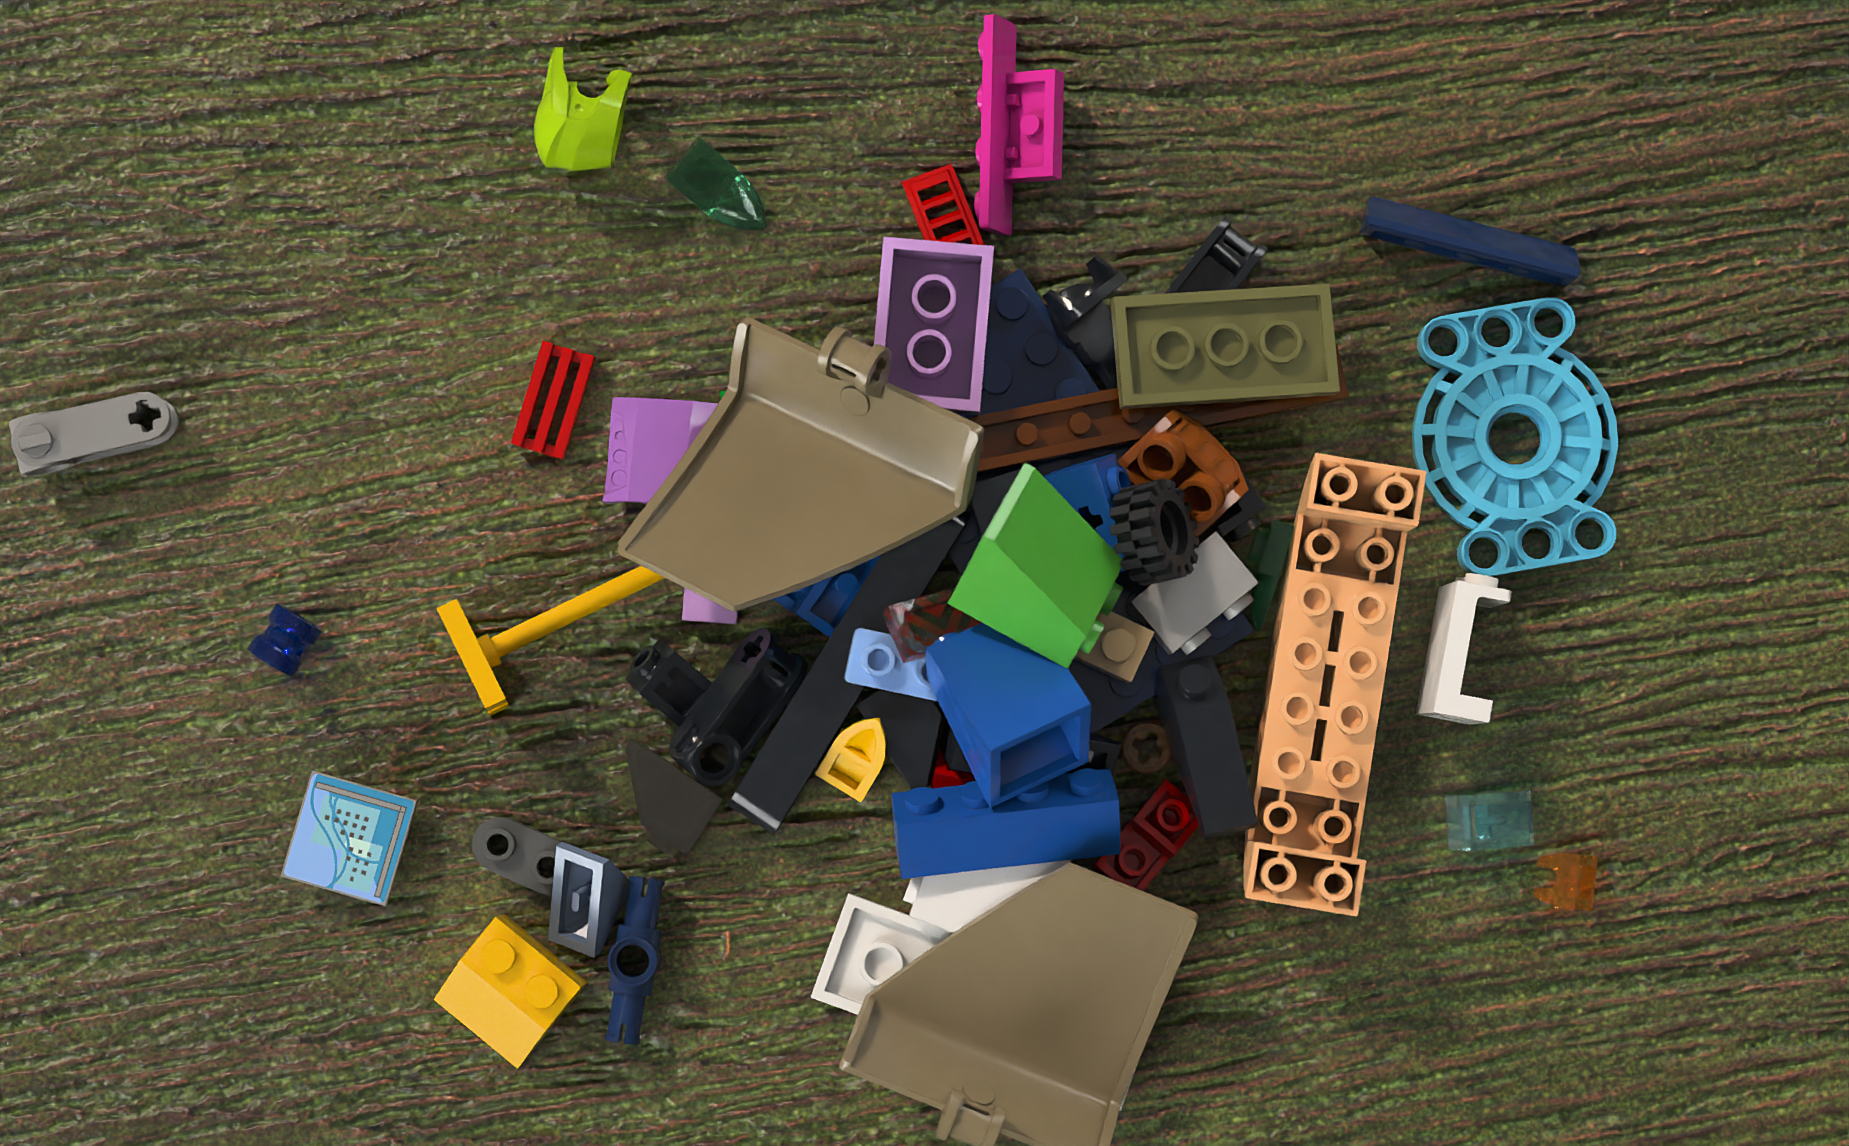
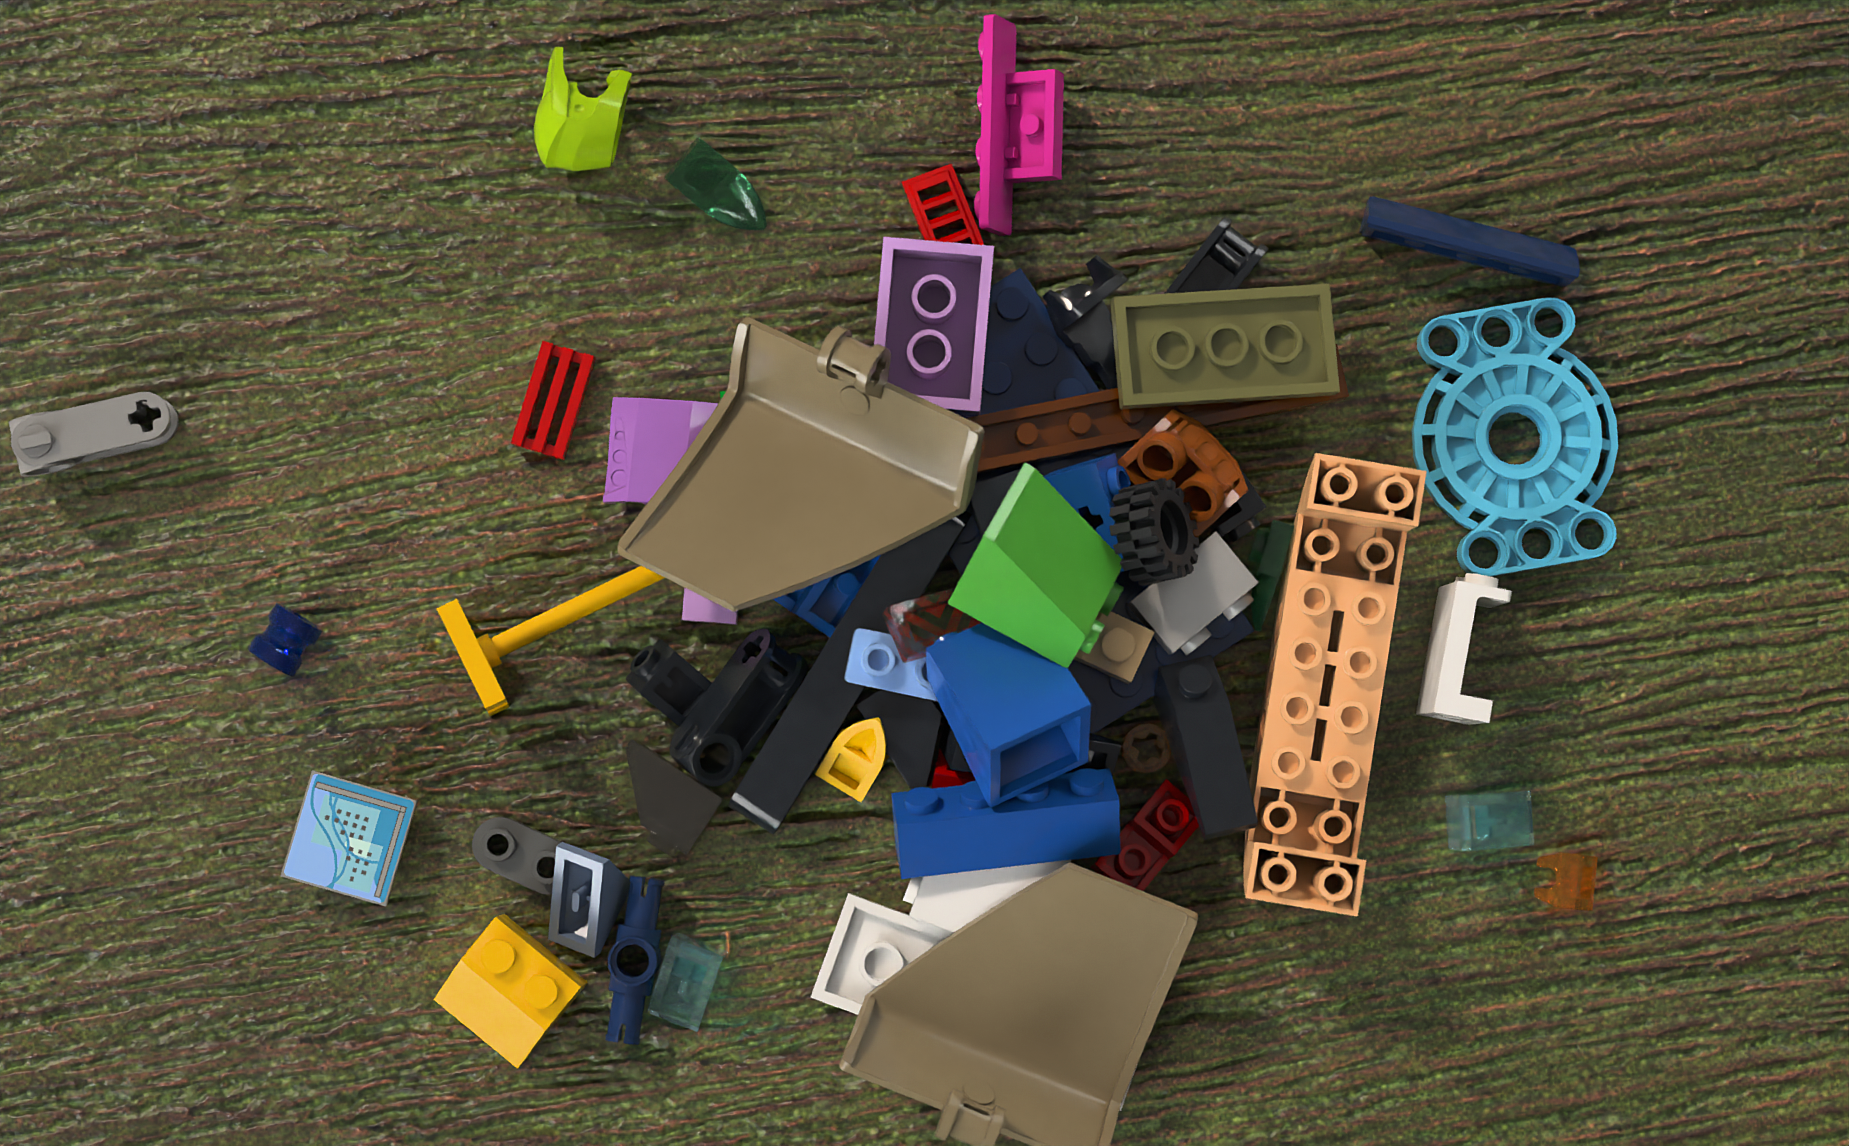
none -> clear light blue slope [647,933,728,1032]

